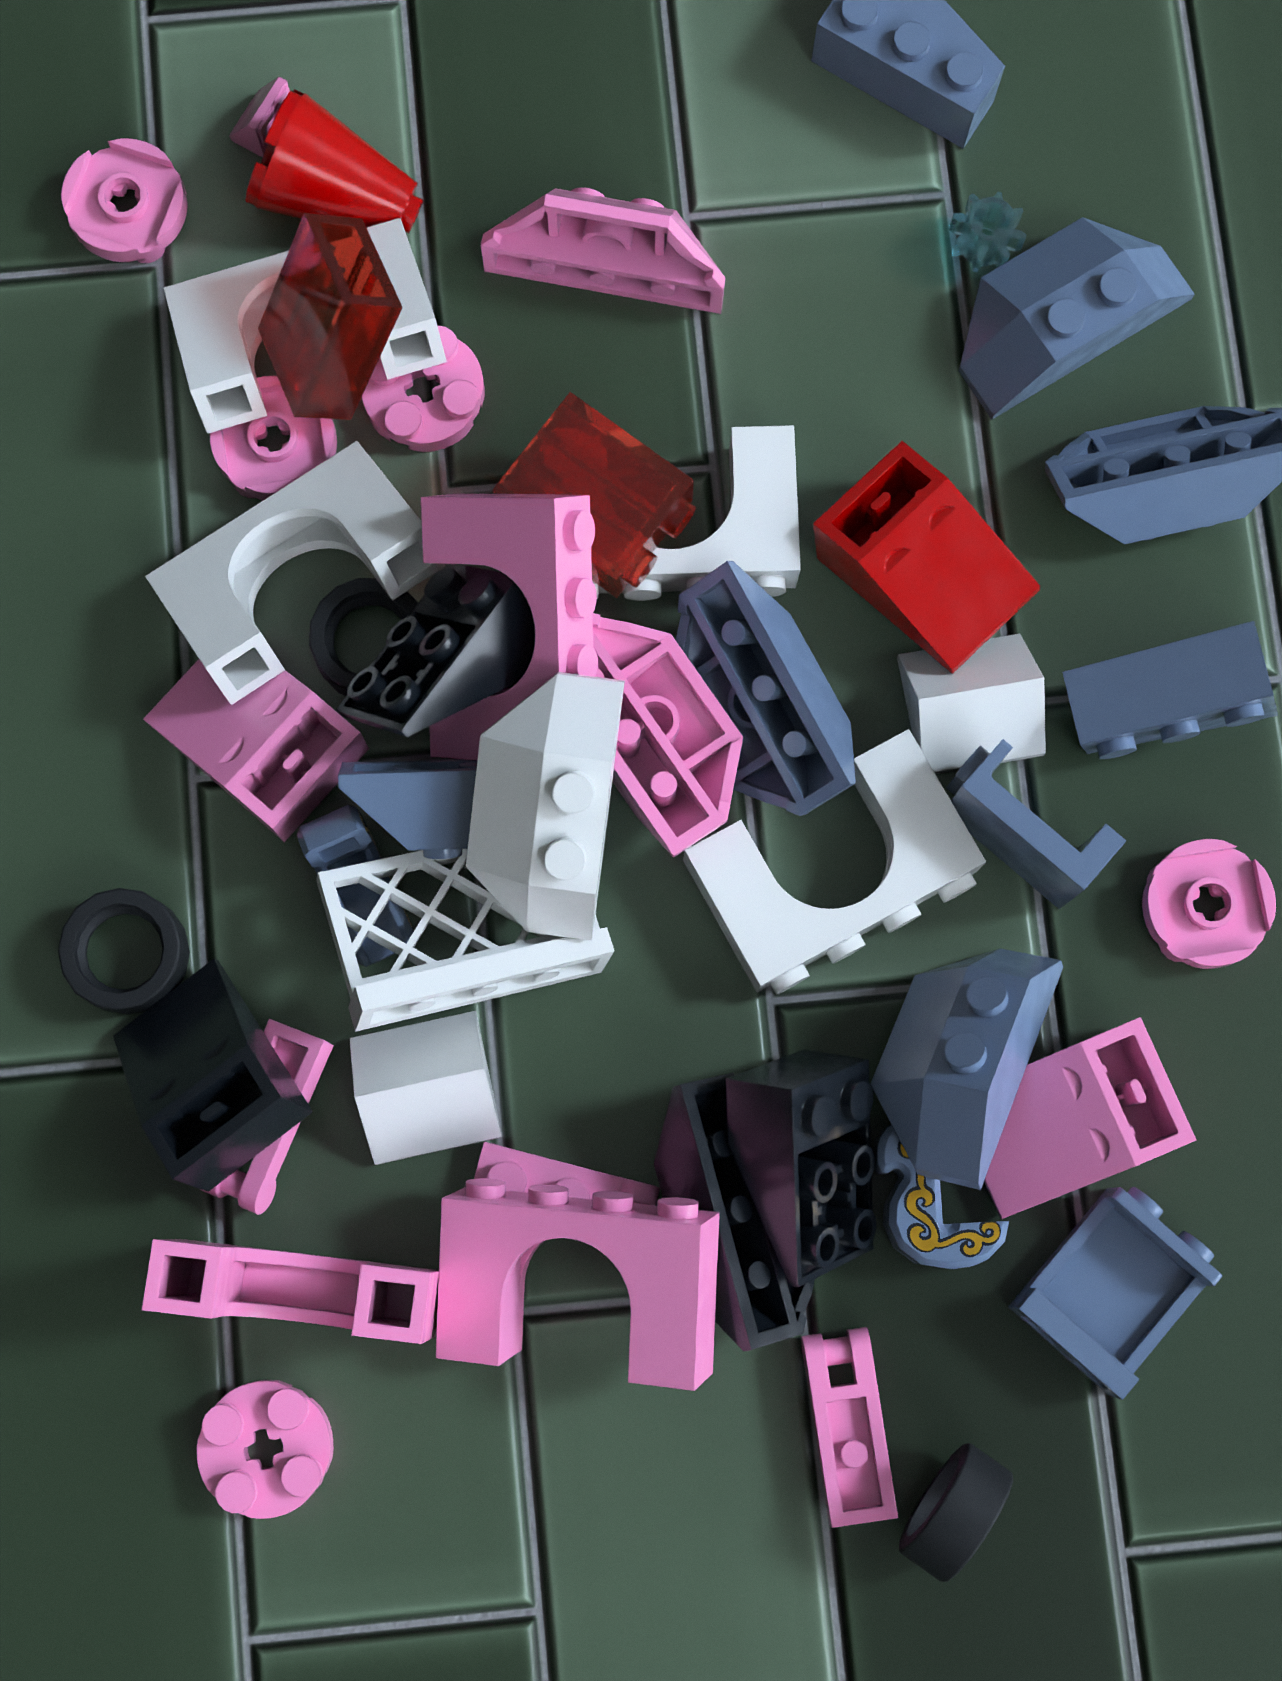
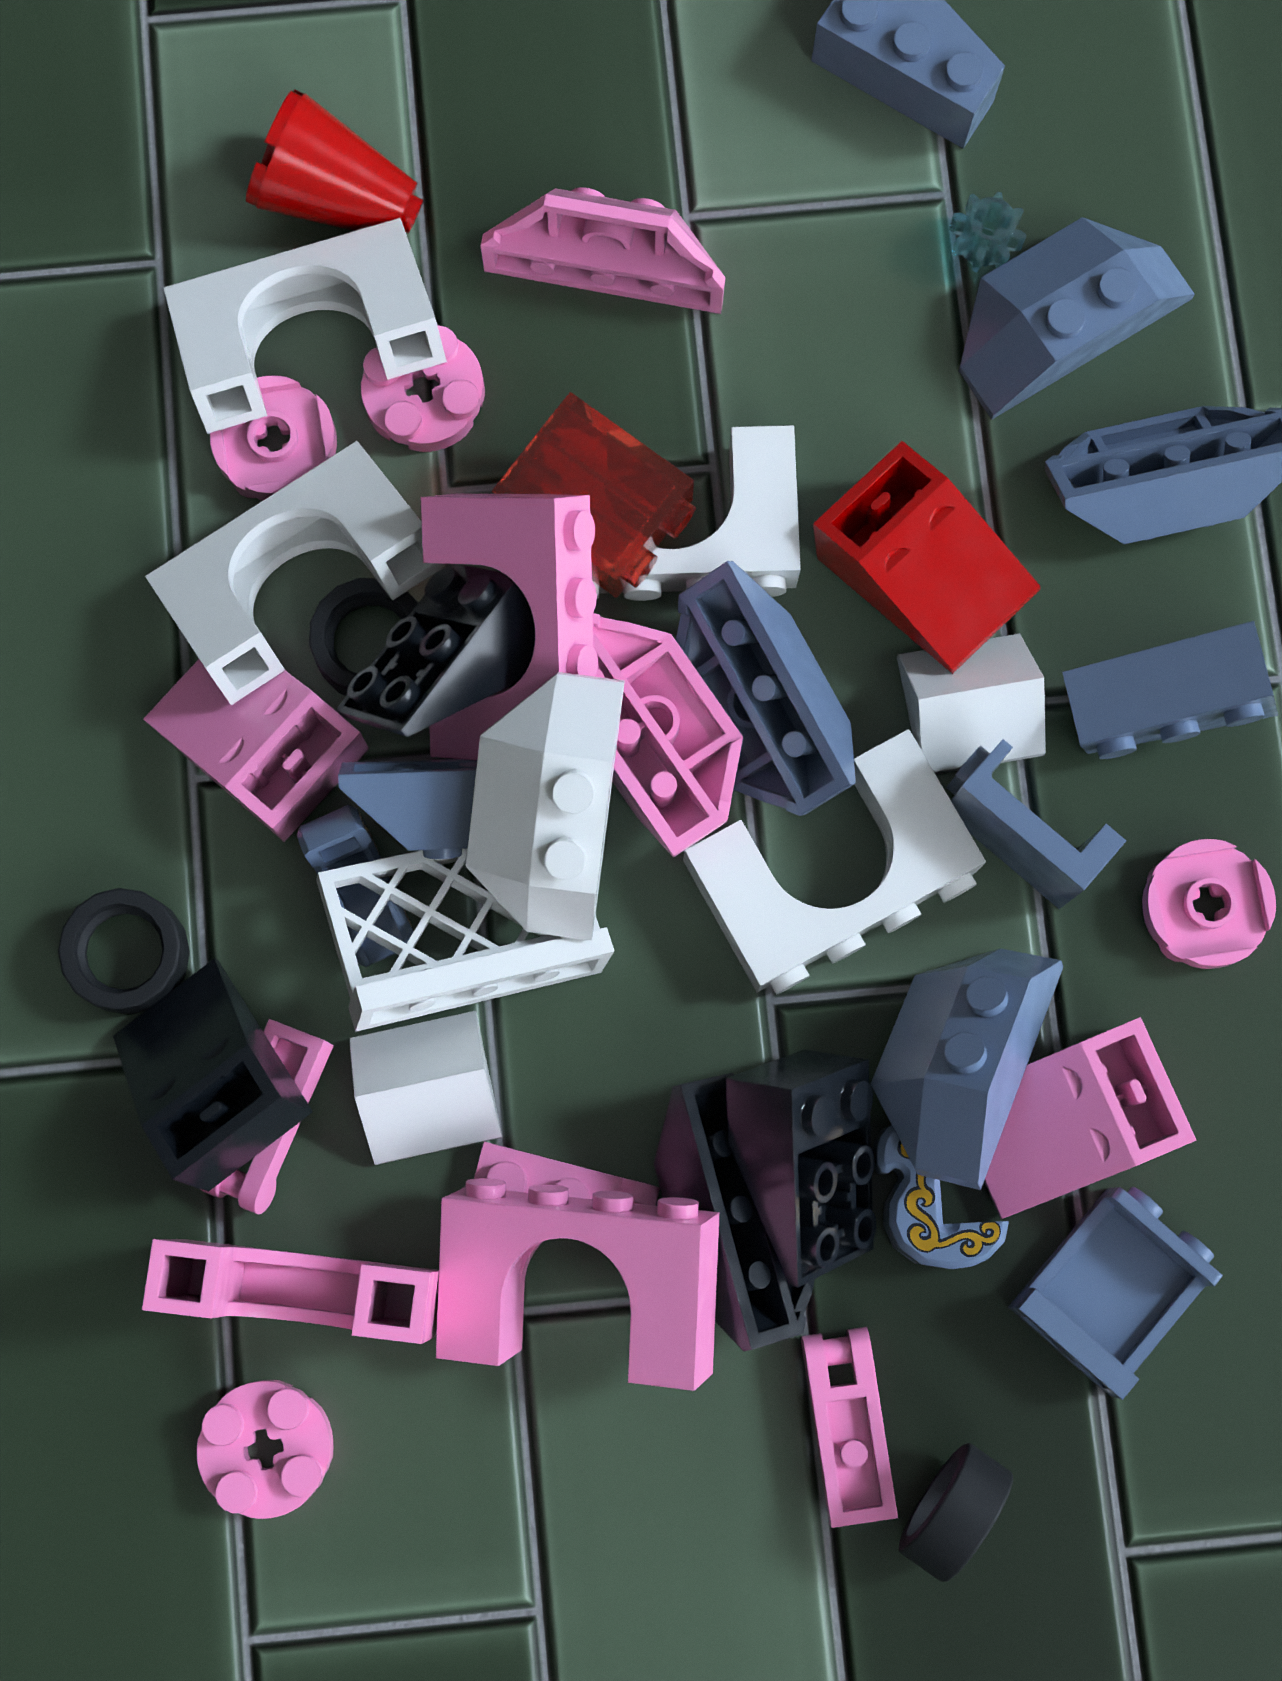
bright pink plate [61,138,188,264] -> none
bright pink slope [229,77,290,158] -> none
clear red brick [258,213,403,420] -> none

